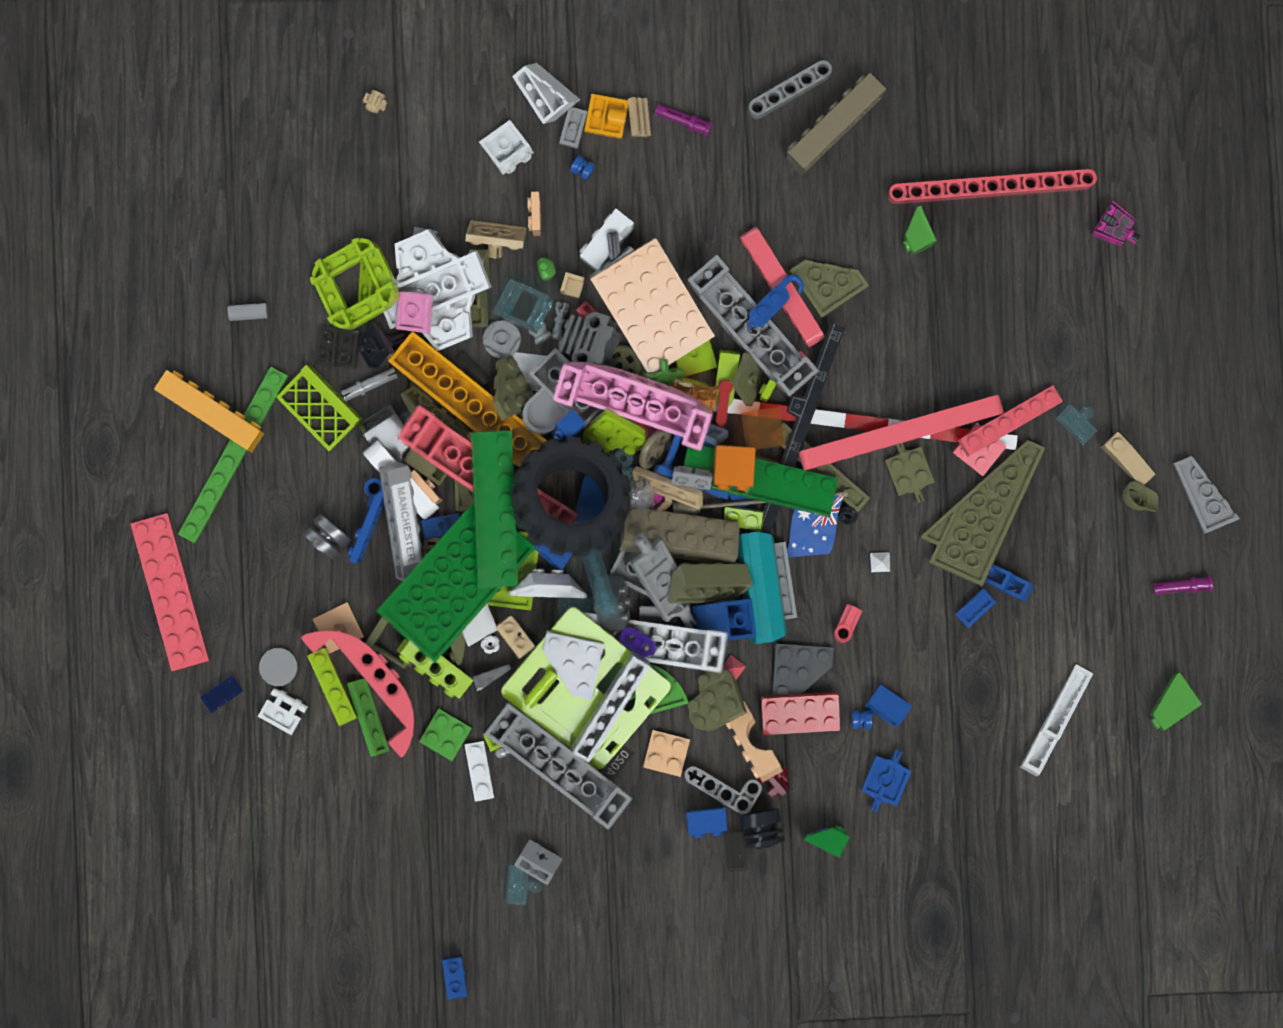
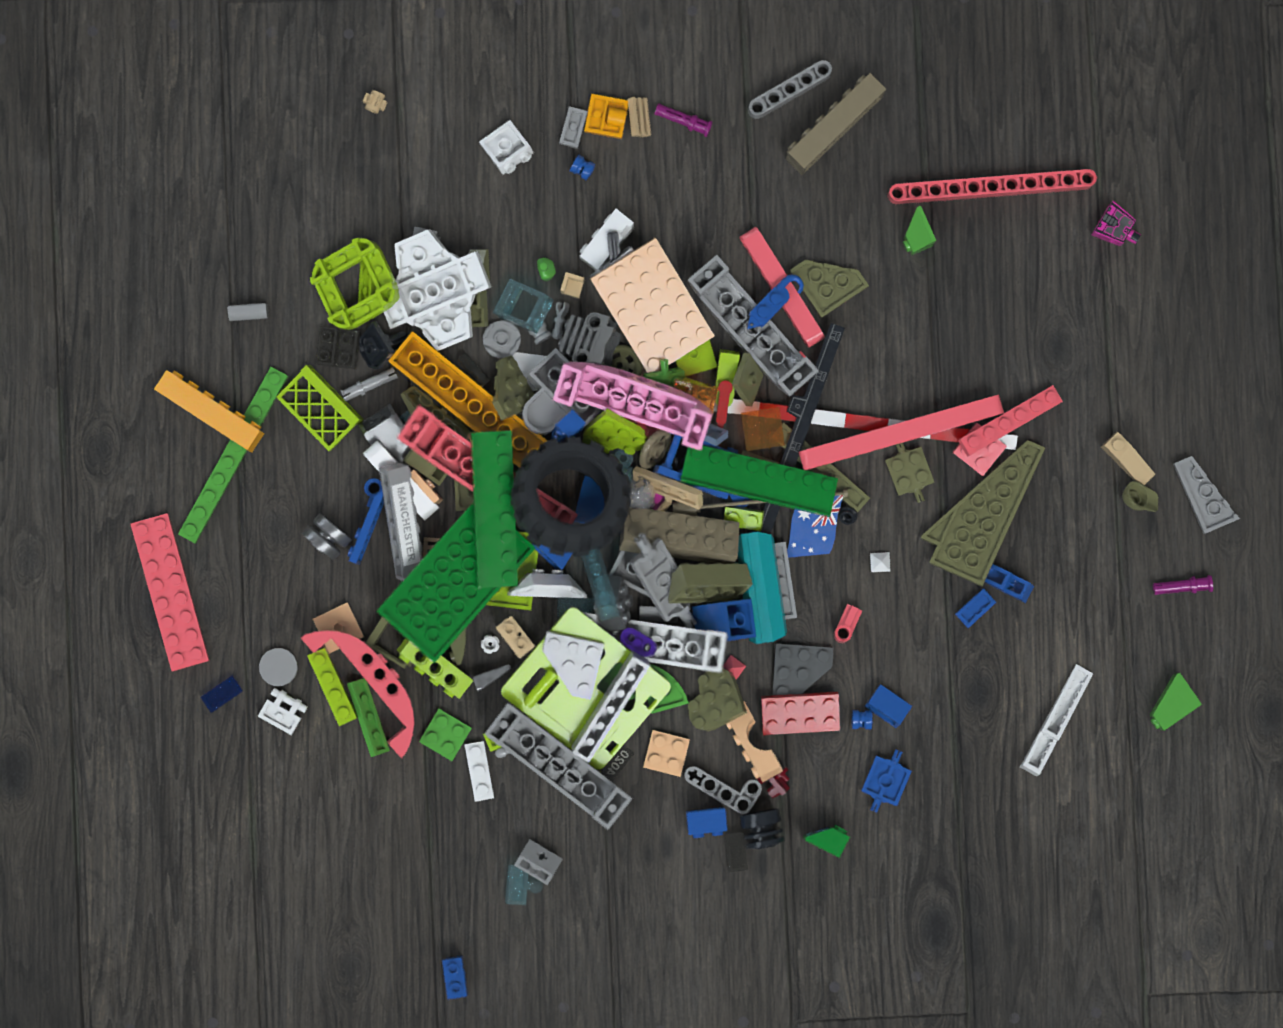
bright pink plate [396,291,433,333] -> none
blue plate [420,513,459,540] -> none
white sticker [462,604,497,647] -> none
tan plate [465,220,527,258] -> none
white wedge [512,63,580,124] -> none
light nougat plate [528,192,541,236] -> none
coral slope [576,301,599,320] -> none
light grey hinge [672,465,713,490] -> none
orange piece [712,446,755,491] -> none
lime plate [759,380,776,403] -> none
clear light blue plate [1056,404,1097,445] -> none

